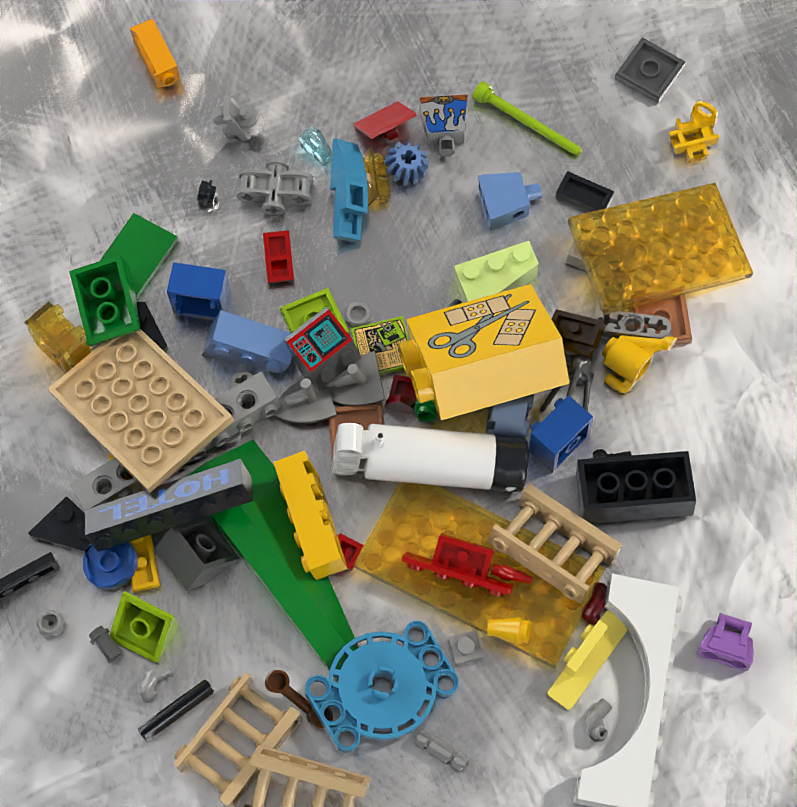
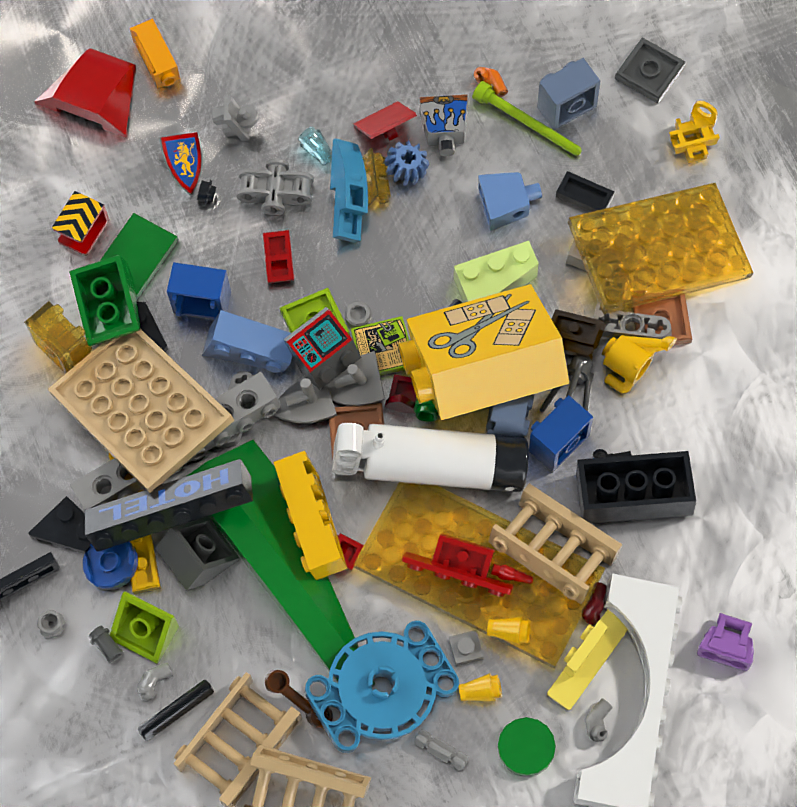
none -> red wedge [34,48,136,138]
none -> piece [52,191,110,256]
none -> shield [158,132,201,195]
none -> yellow cone [459,673,502,701]
none -> orange arm [473,67,508,97]
none -> green tile [498,717,556,776]
none -> sand blue brick [537,58,601,130]

